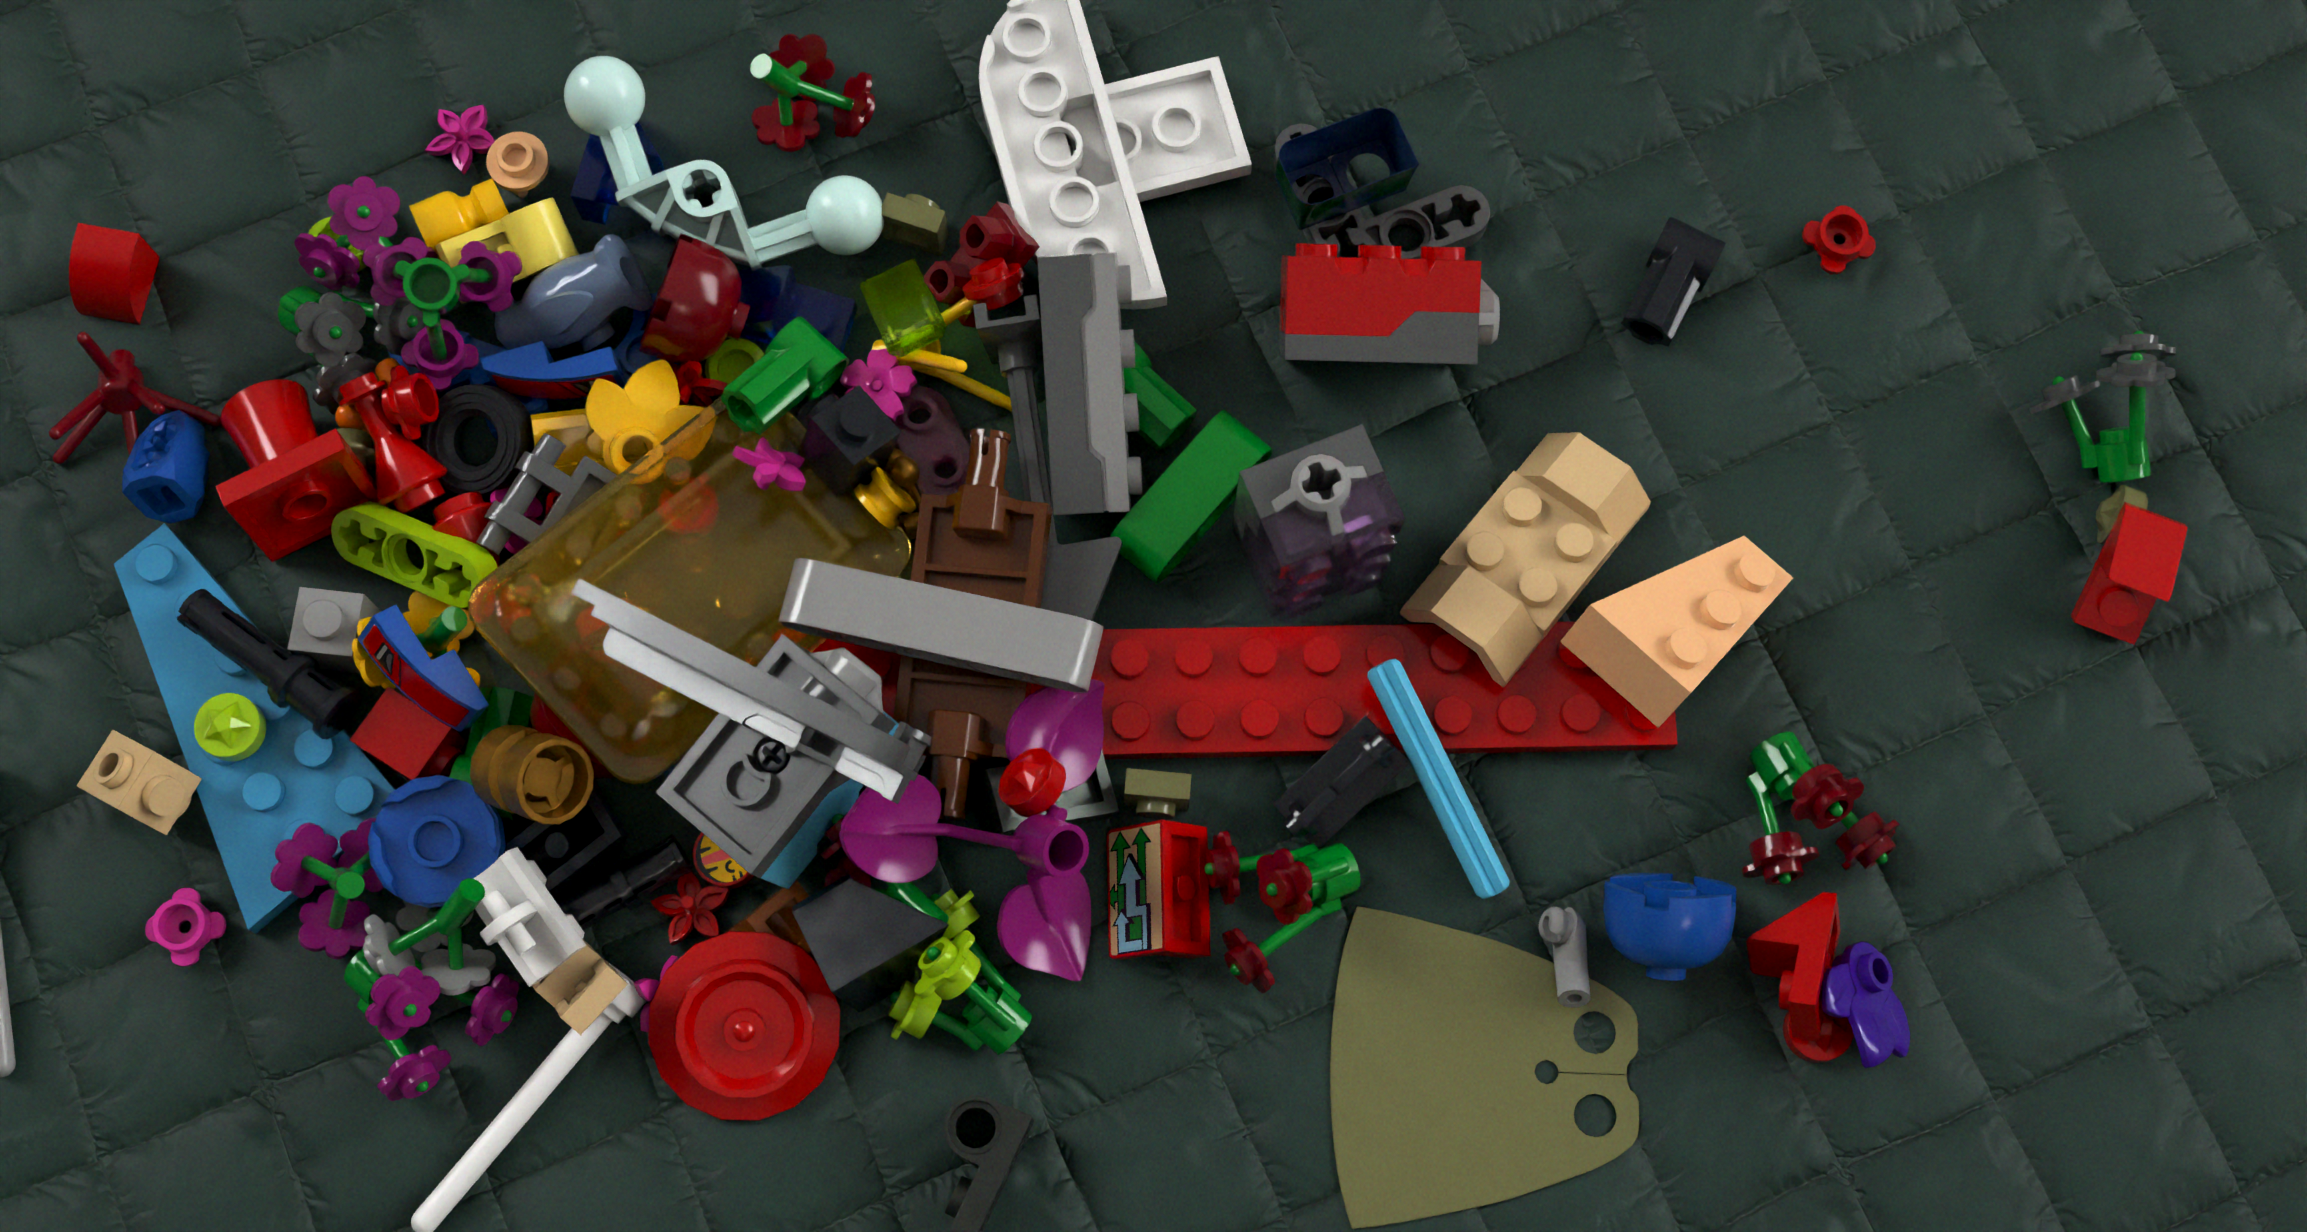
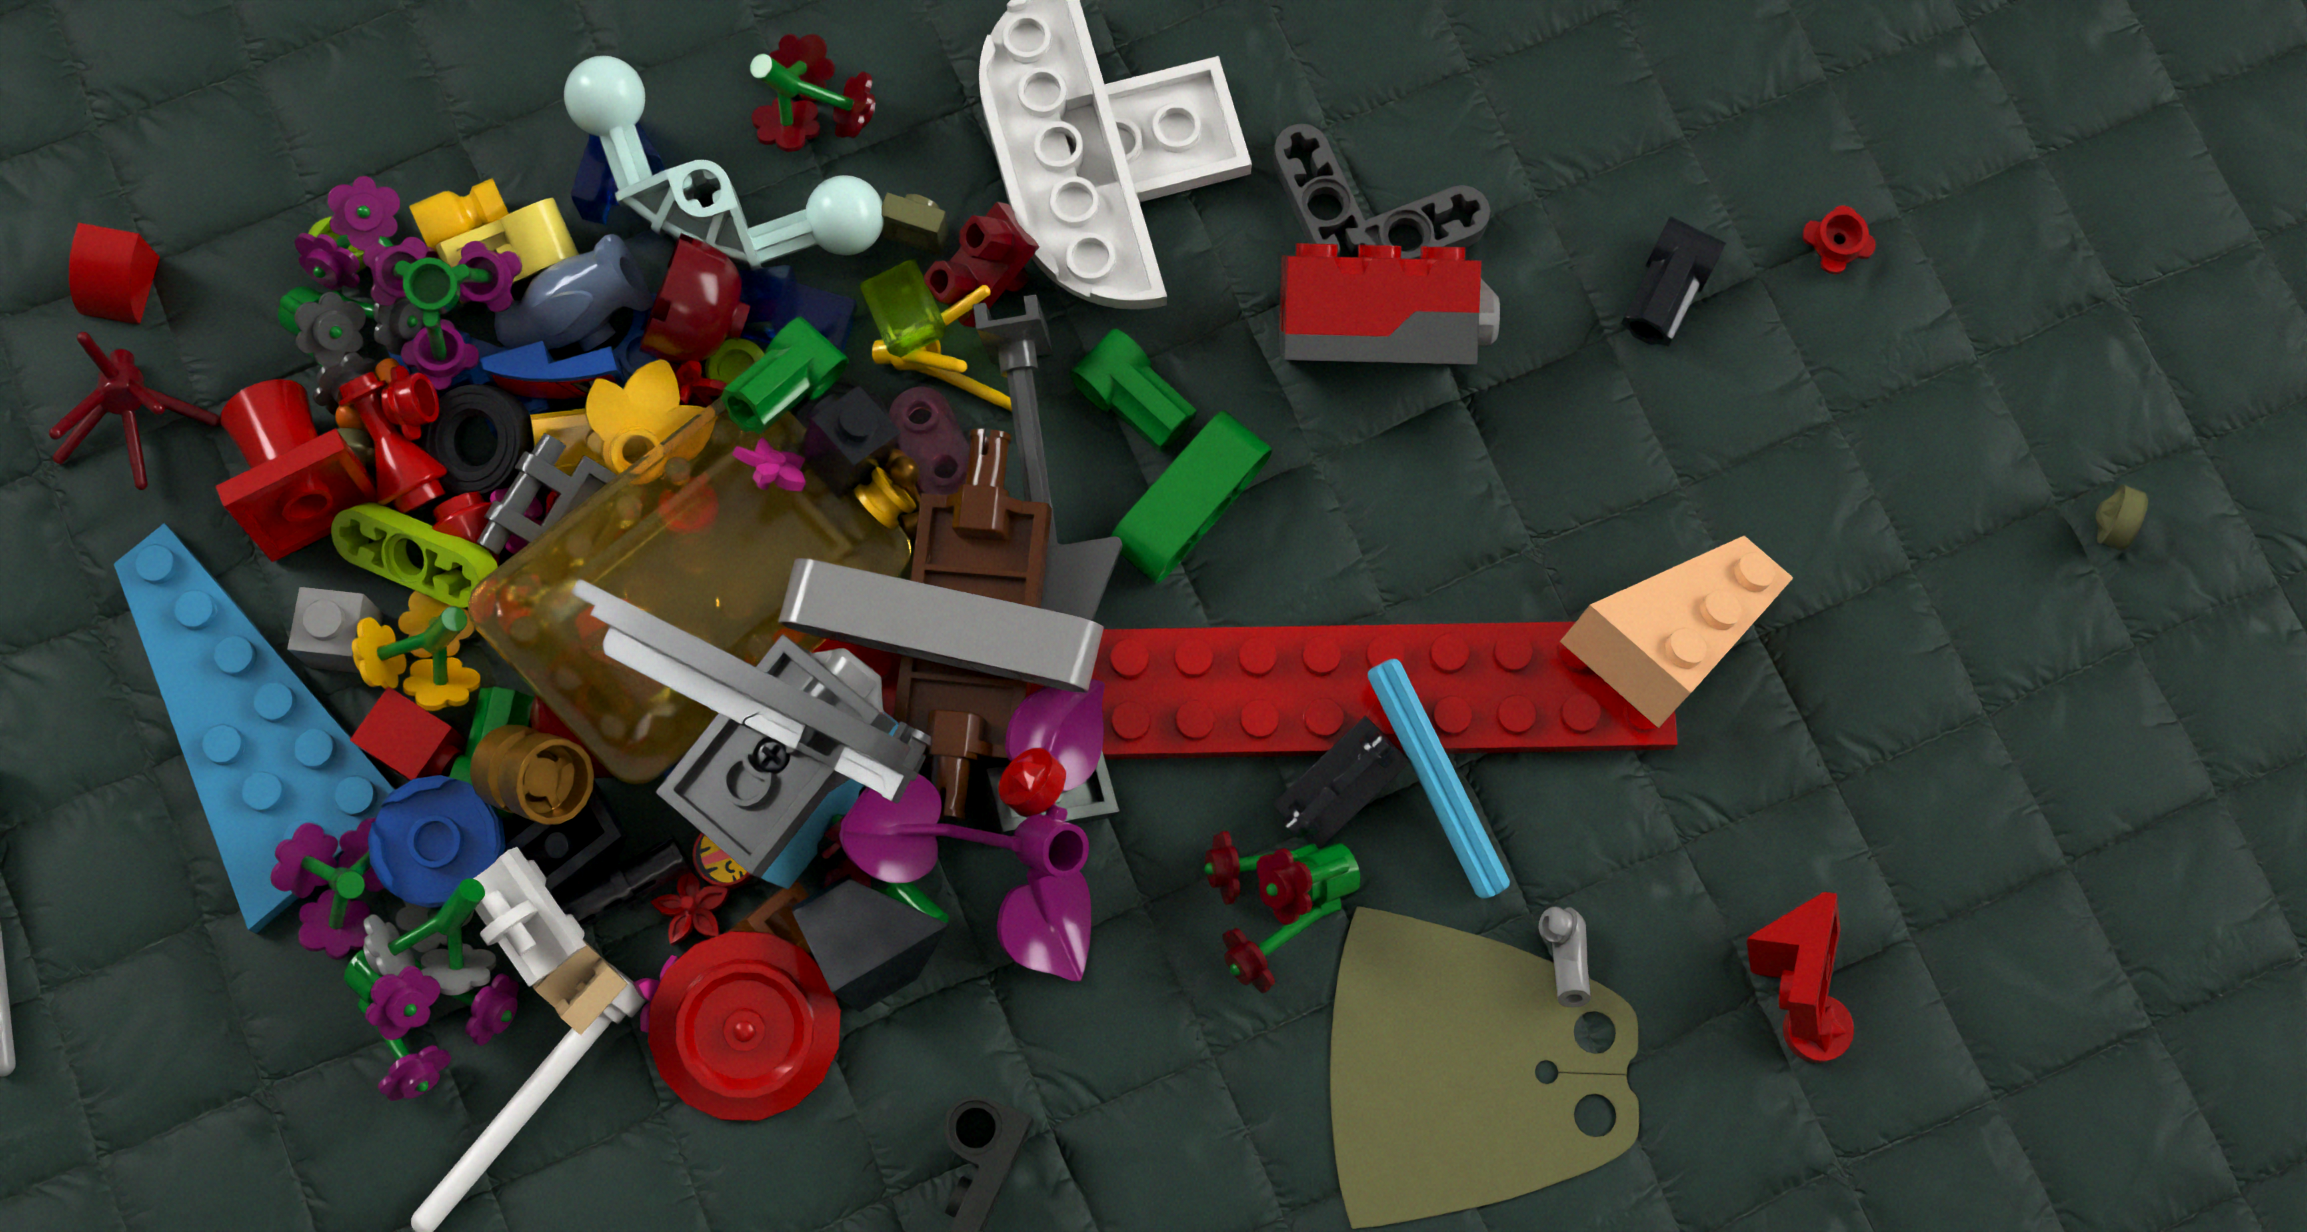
tan brick [77,730,202,835] -> none
blue rock [122,410,210,524] -> none
dark pink plate [145,888,226,967] -> none
black pin [177,589,361,739] -> none
lime tile [194,693,267,762] -> none
blue slope [357,605,489,732] -> none
dark pink plant [425,105,495,175] -> none
light nougat plate [486,132,550,199] -> none
dark pink plant [839,349,918,421] -> none
plant [888,888,1032,1055] -> none
red plate [962,257,1025,311] -> none
piece [1037,252,1143,515] -> none
panel [1107,820,1211,960] -> none
olive plate [1124,768,1192,820] -> none
clear purple piece [1232,424,1405,618] -> none
dark blue piece [1274,107,1419,231] -> none
tan piece [1400,432,1651,687] -> none
blue cylinder [1603,873,1737,981] -> none
dark red plant [1742,732,1900,885] -> none
dark purple plate [1821,941,1910,1069] -> none
plant [2028,331,2176,483] -> none
red slope [2071,502,2188,645] -> none

